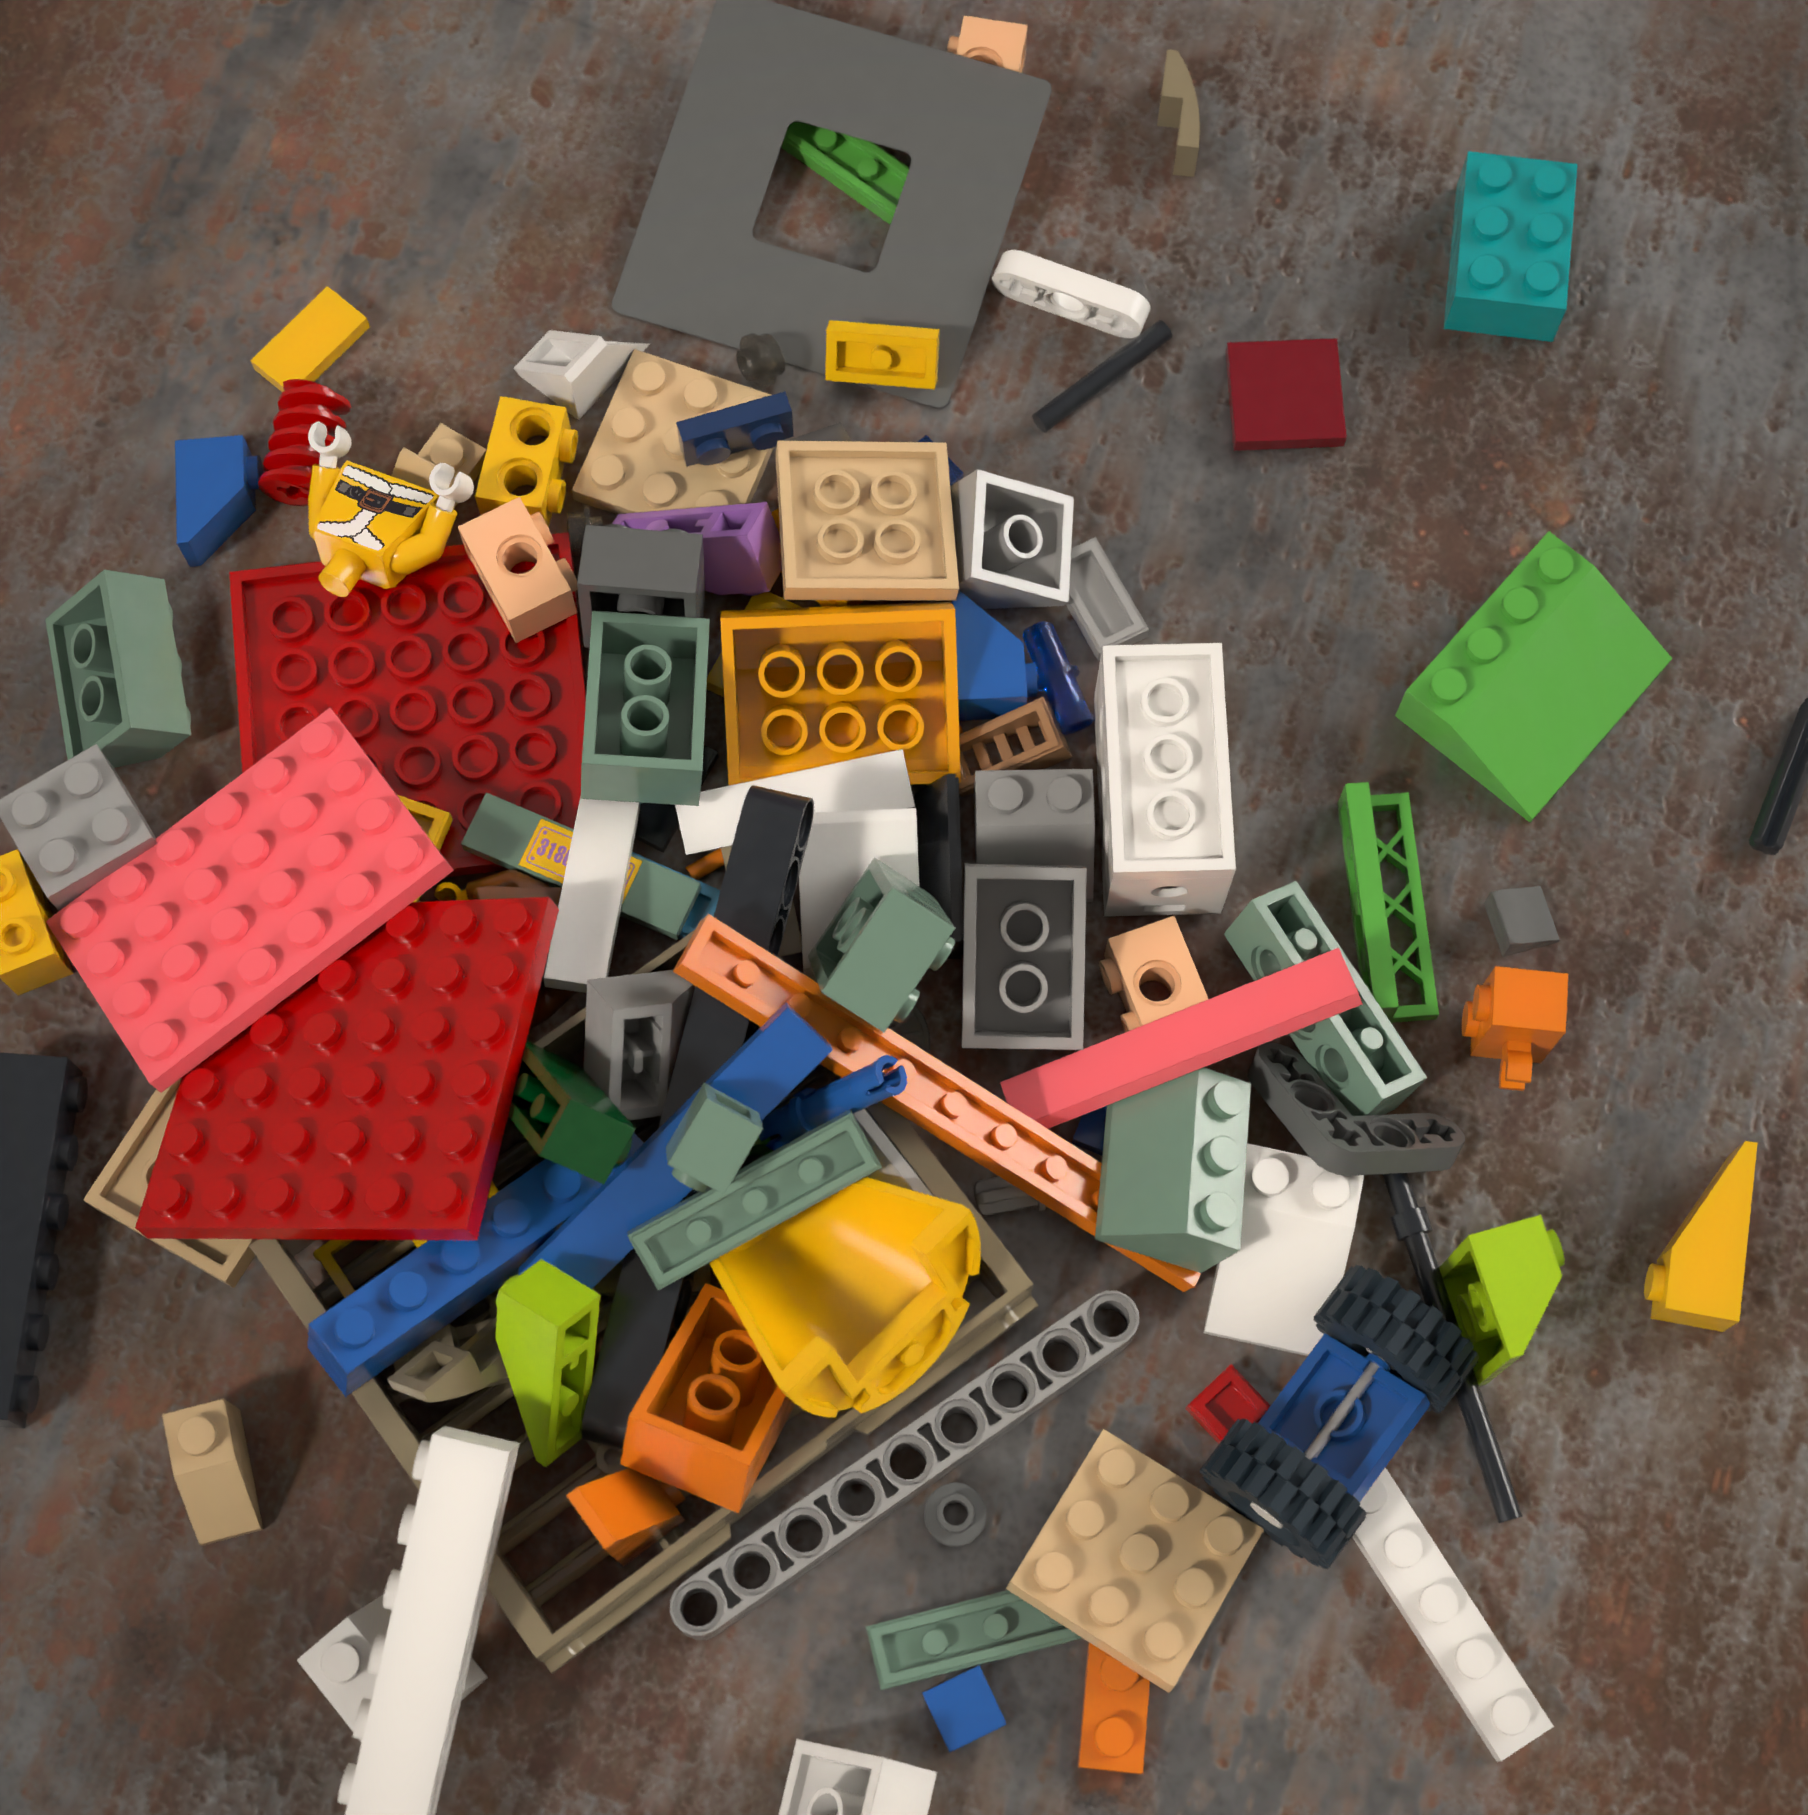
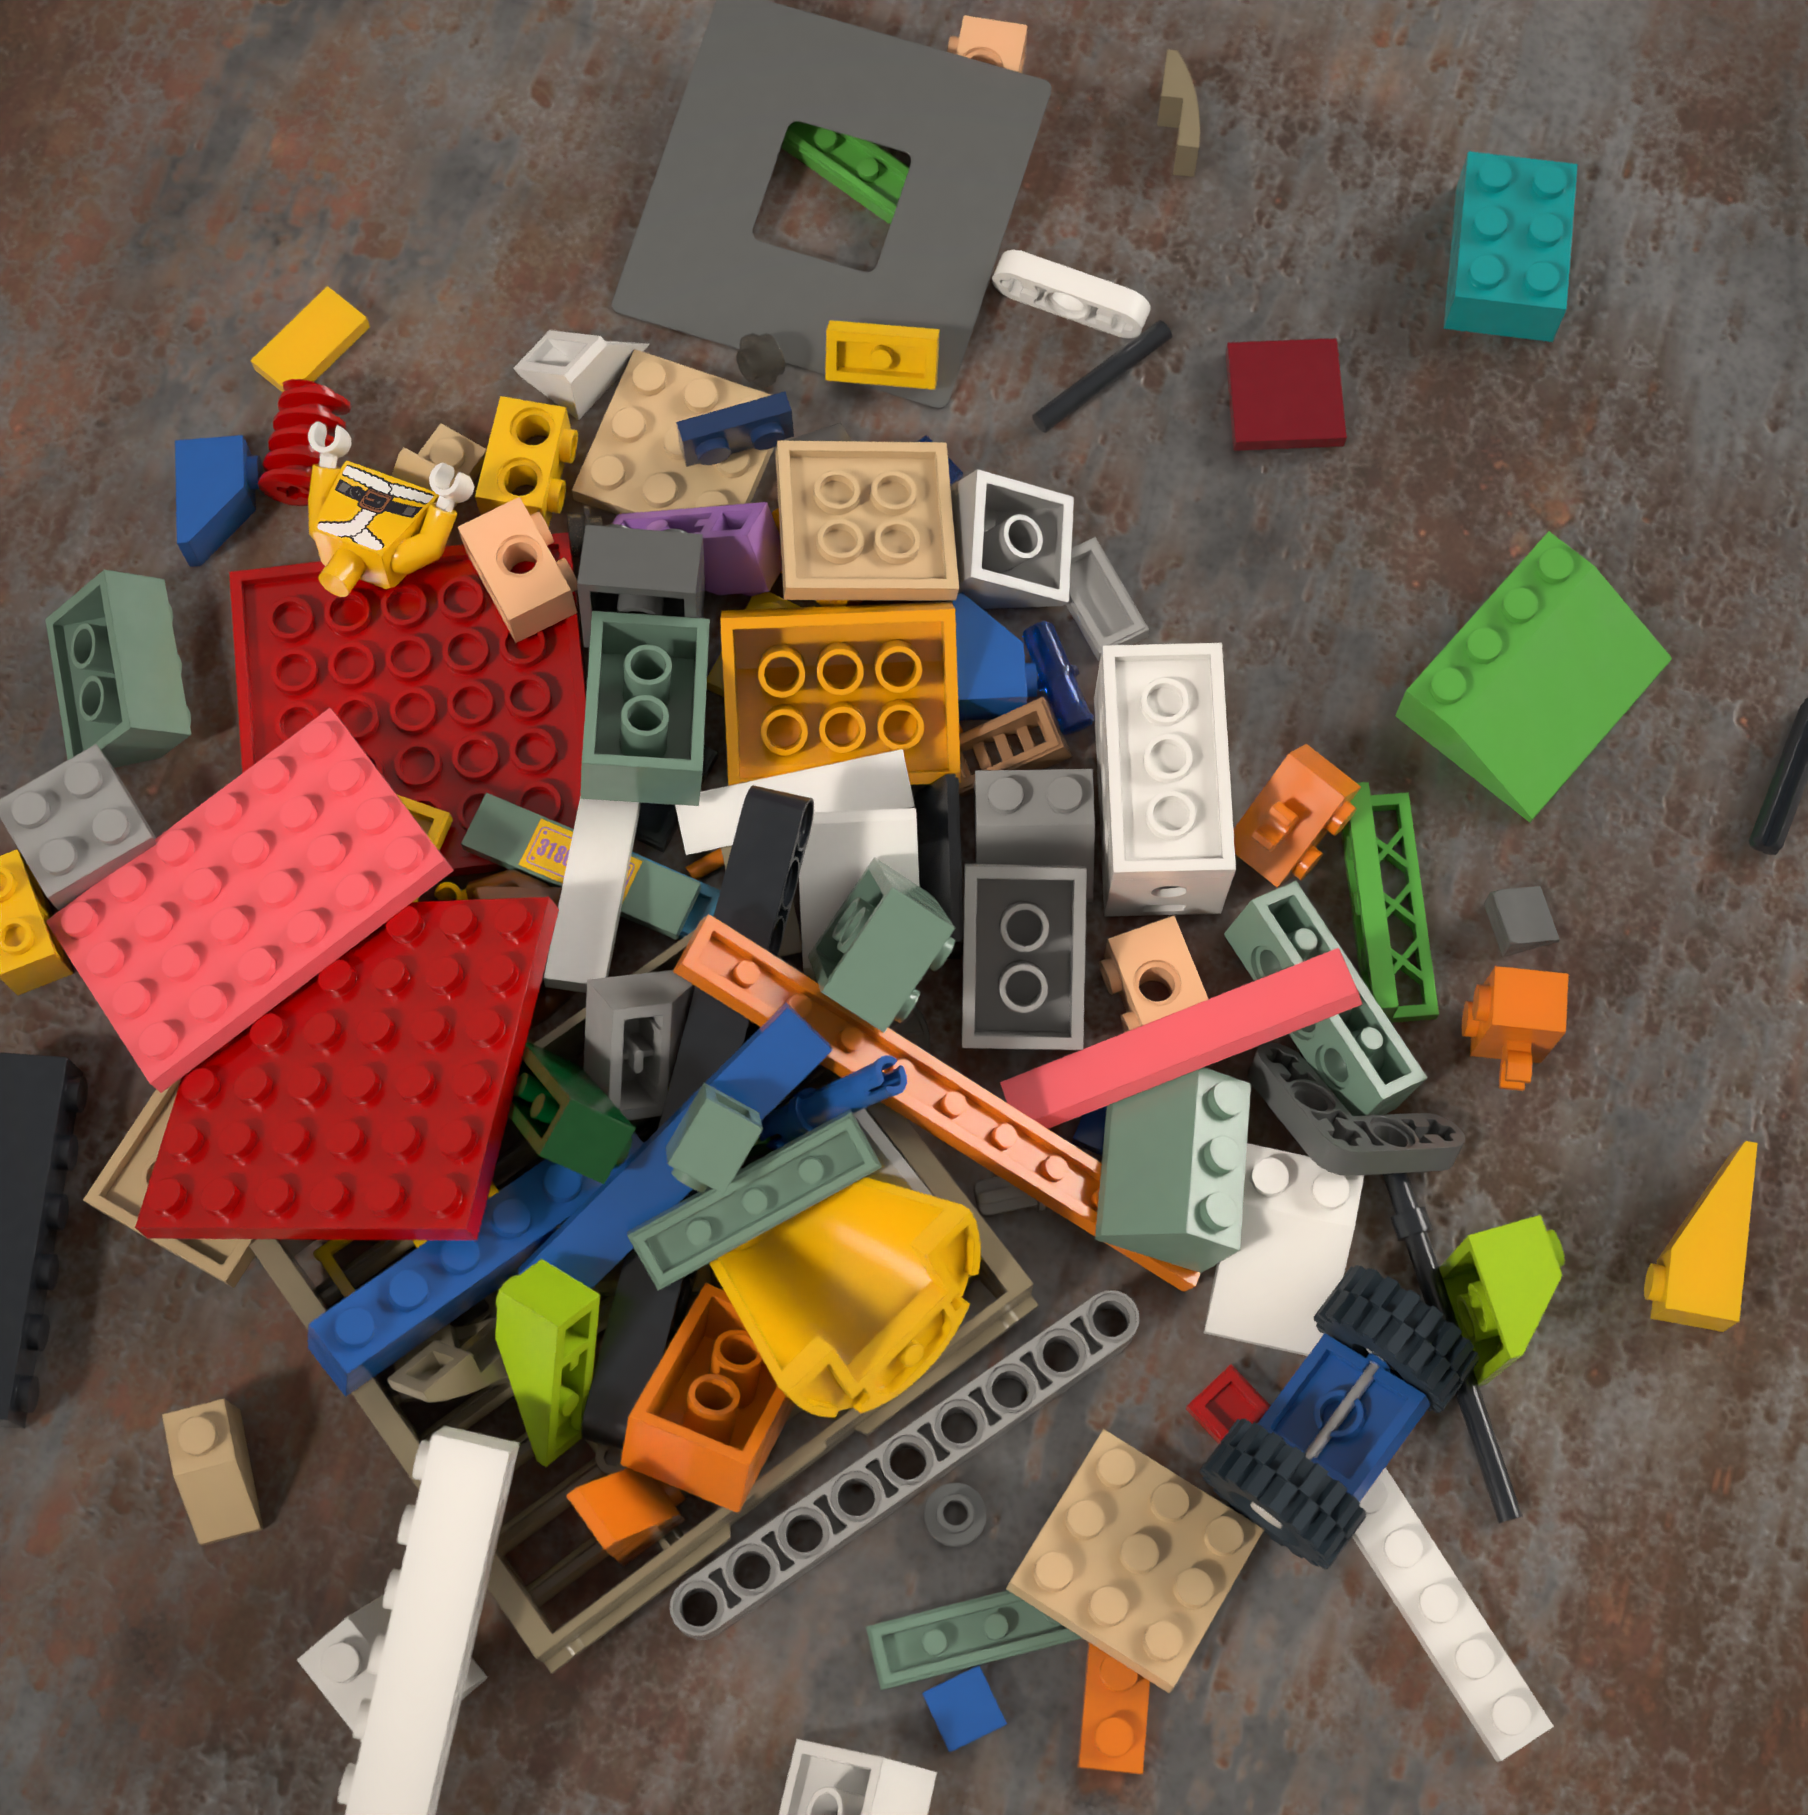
none -> orange brick [1233,744,1361,888]

